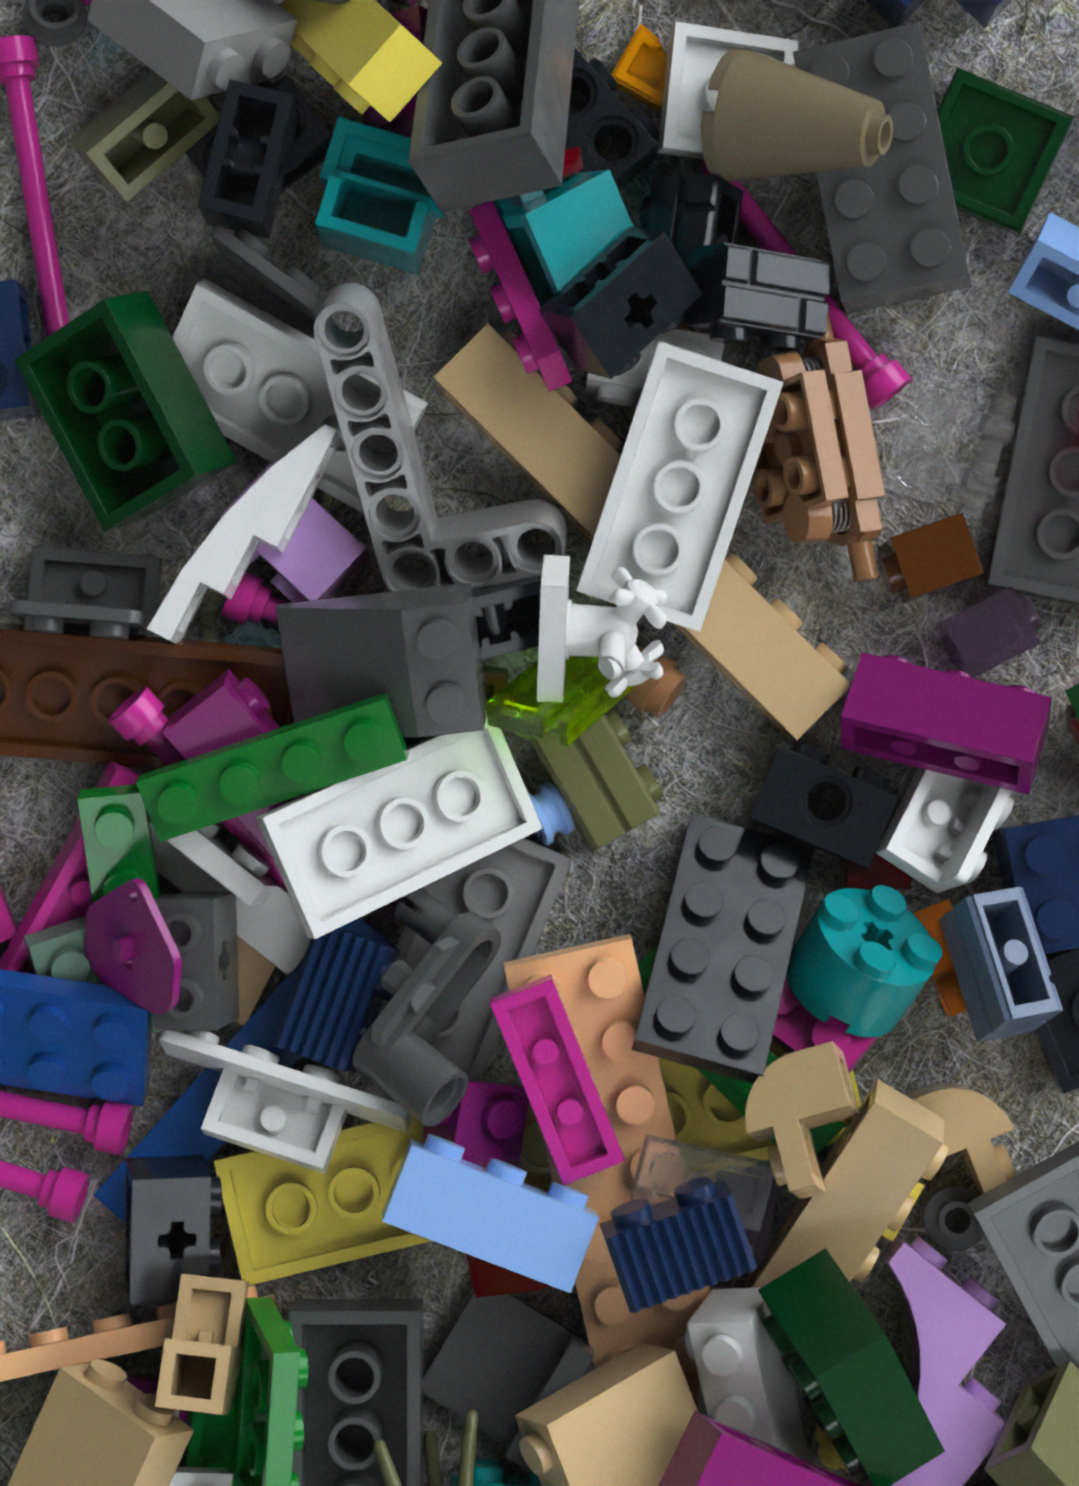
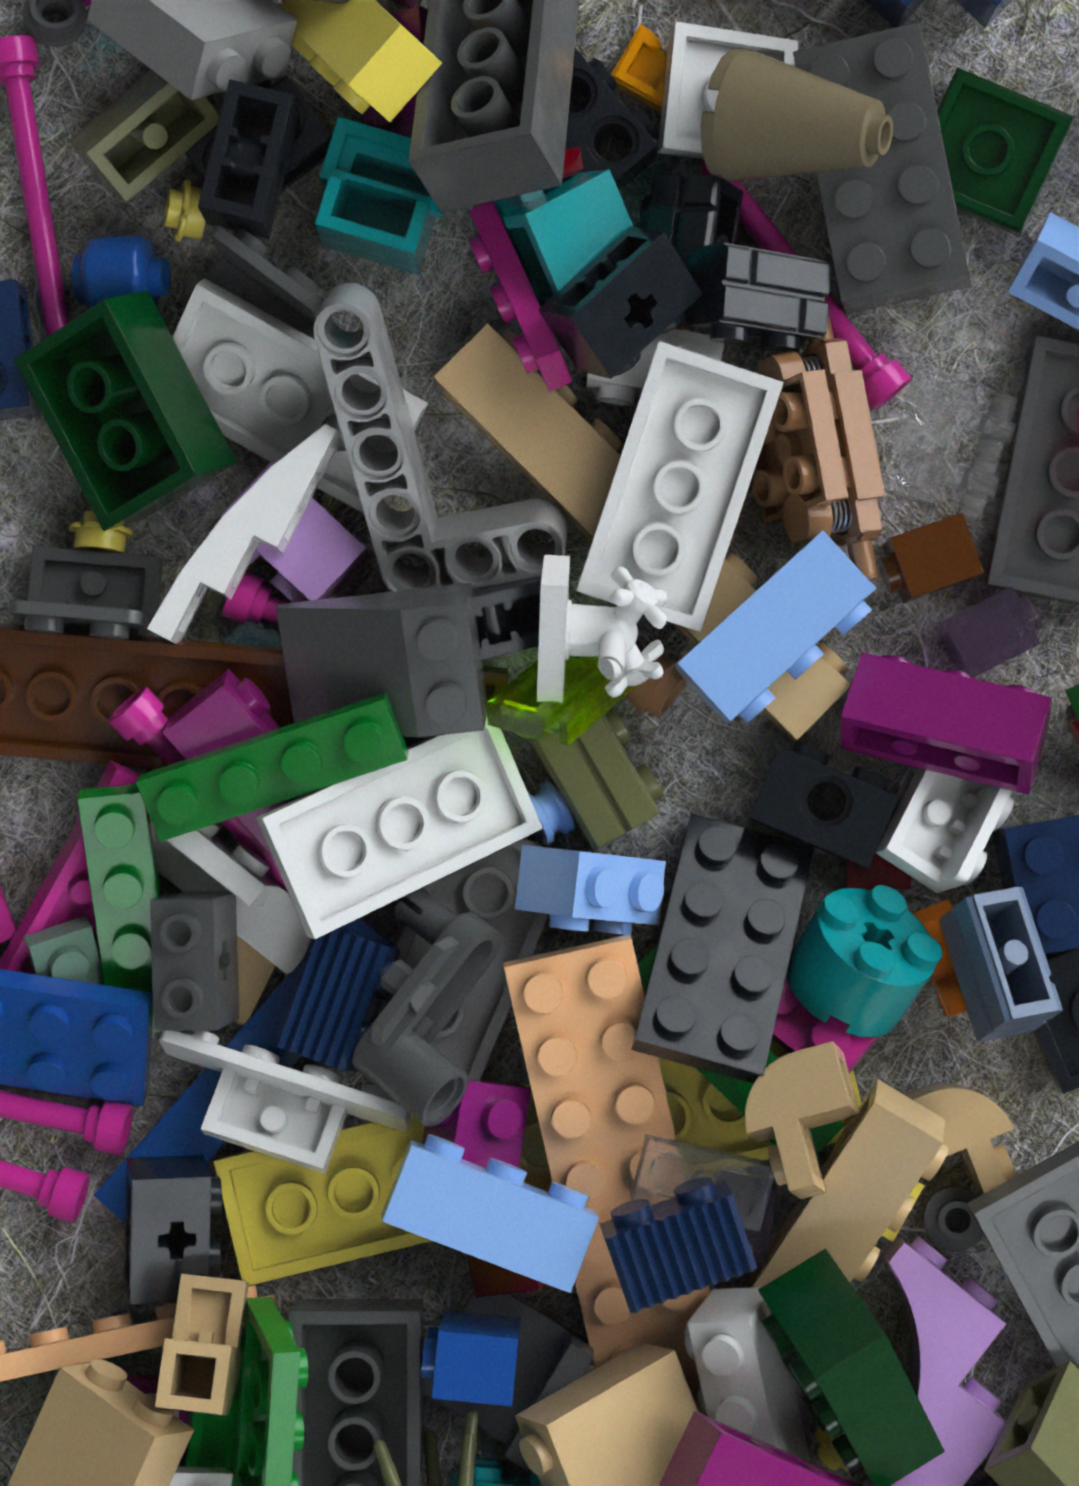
magenta piece [85,878,182,1015] -> none
dark pink plate [490,974,625,1186] -> none
none -> light yellow plate [69,510,133,554]
none -> blue head [72,235,171,309]
none -> light yellow plate [163,179,206,242]
none -> blue brick [421,1310,521,1407]
none -> light blue brick [515,845,666,935]
none -> light blue brick [674,530,876,724]

